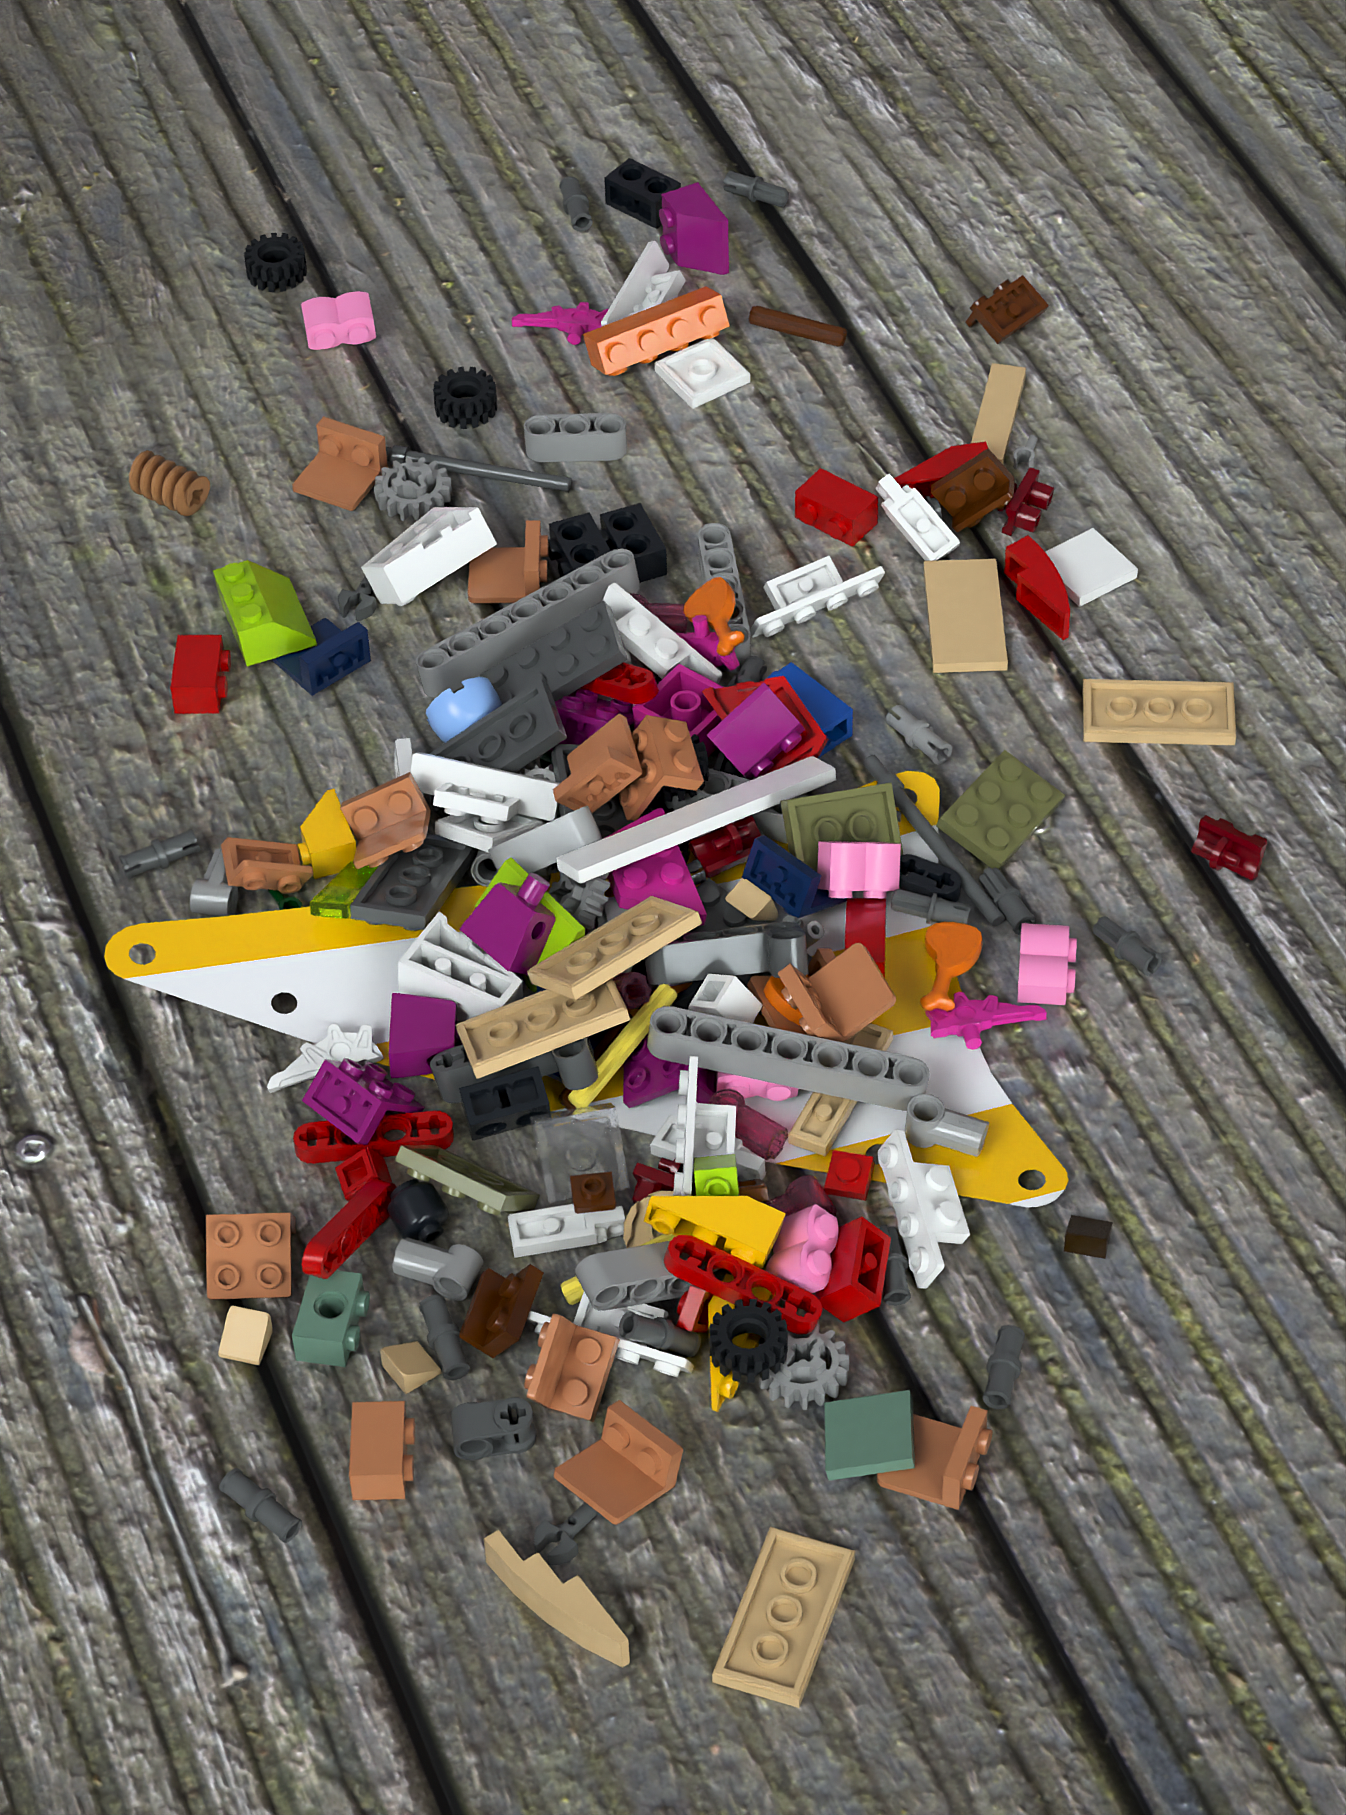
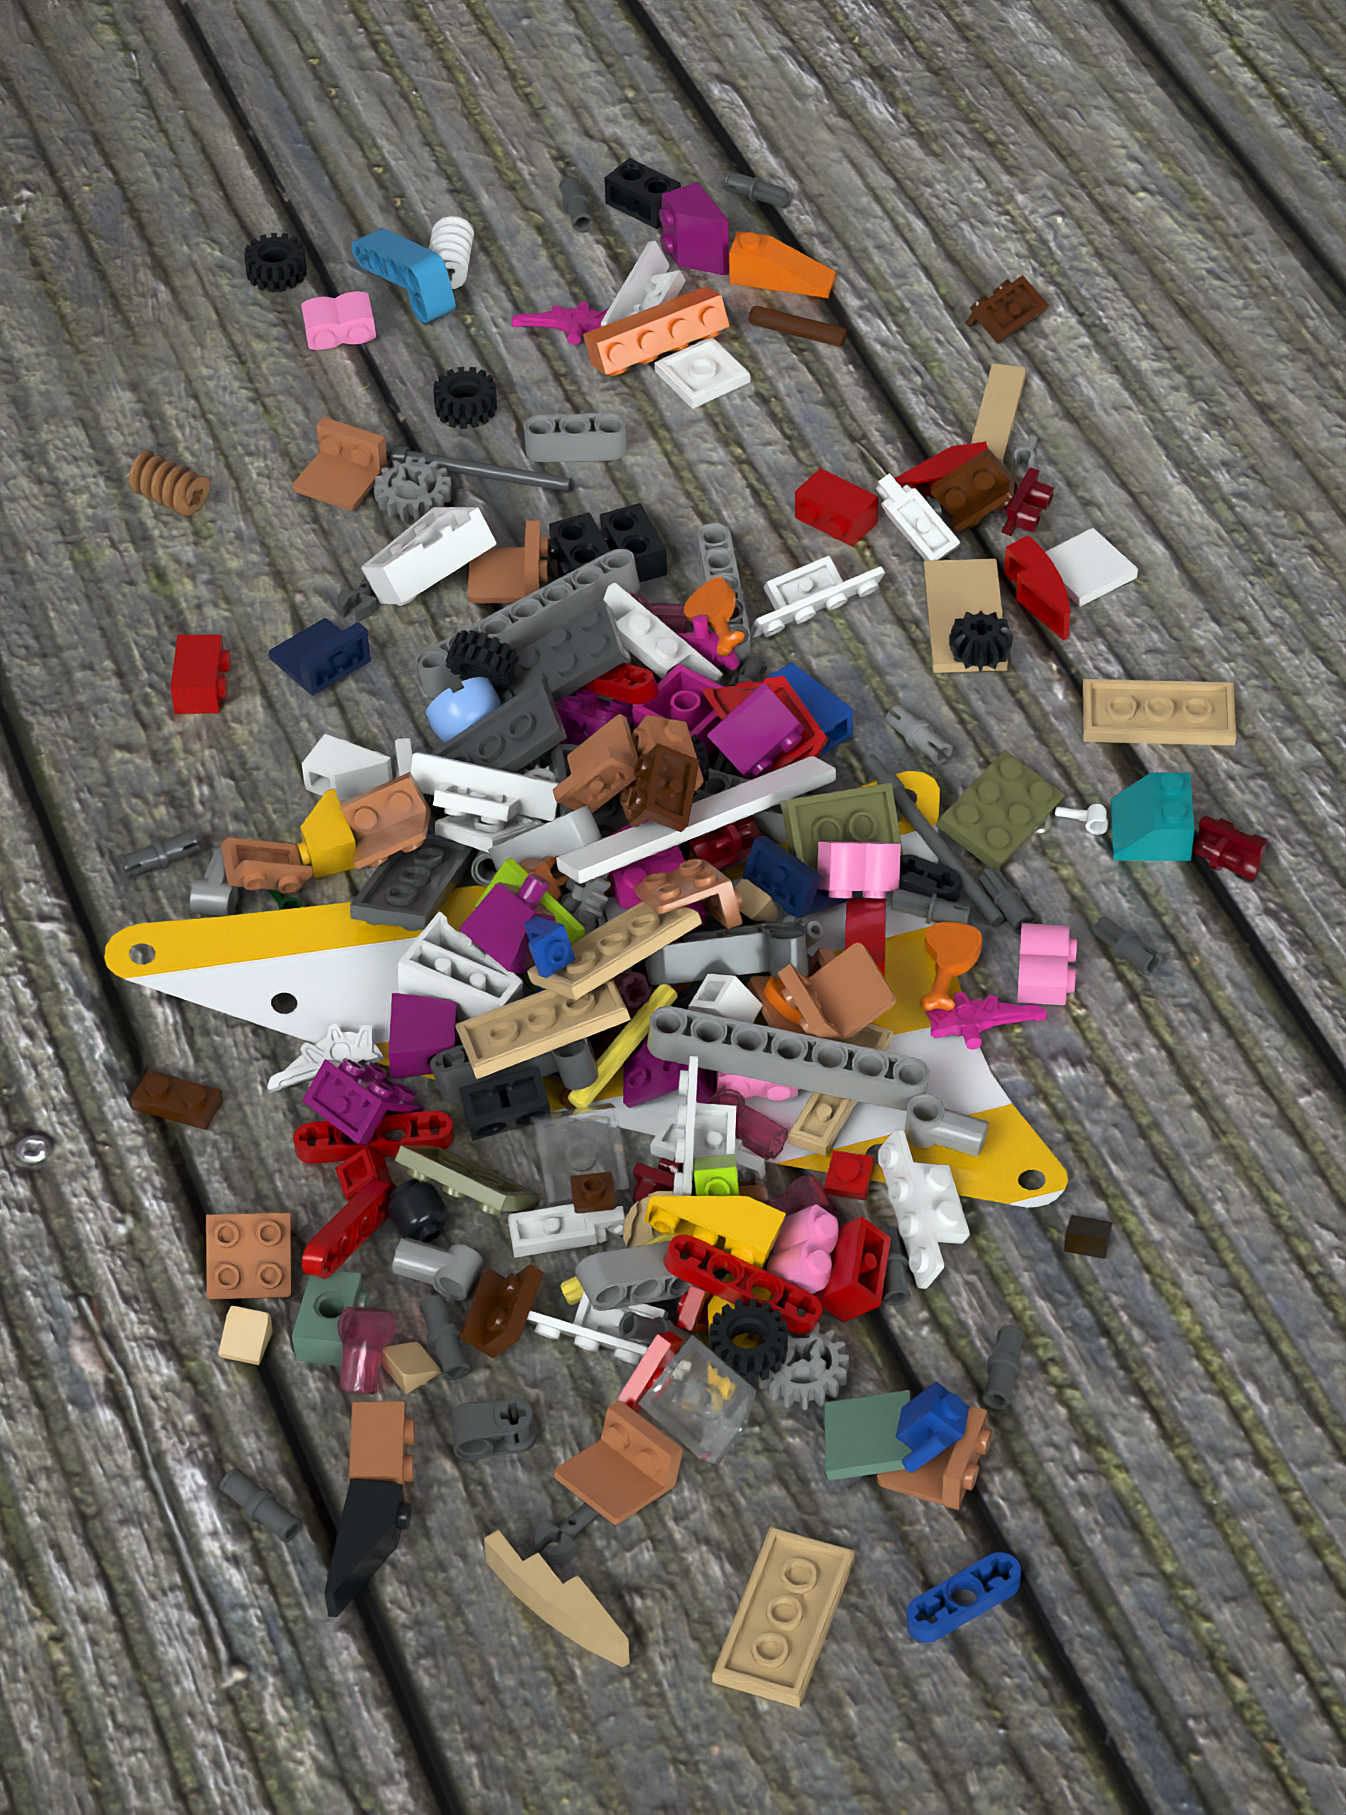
lime slope [213,560,317,667] -> none
clear neon green tile [310,861,378,919] -> none
nougat bracket [524,1313,620,1422] -> none
none -> reddish brown plate [131,1070,223,1130]
none -> white slope [302,734,393,801]
none -> black slope [324,1479,412,1617]
none -> clear pink piece [338,1306,395,1395]
none -> dark azure beam [351,228,456,324]
none -> white piece [429,216,474,289]
none -> black tyre [445,630,519,691]
none -> dark orange tile [518,855,569,900]
none -> blue bracket [524,916,576,978]
none -> plate [616,1331,684,1413]
none -> reddish brown bracket [628,743,699,832]
none -> nougat bracket [634,859,743,929]
none -> clear slope [638,1335,756,1465]
none -> orange slope [729,231,836,298]
none -> blue brick [896,1381,969,1473]
none -> blue beam [906,1552,1021,1642]
none -> black gear [949,610,1013,672]
none -> white hand [1055,804,1108,835]
none -> teal slope [1110,772,1194,861]

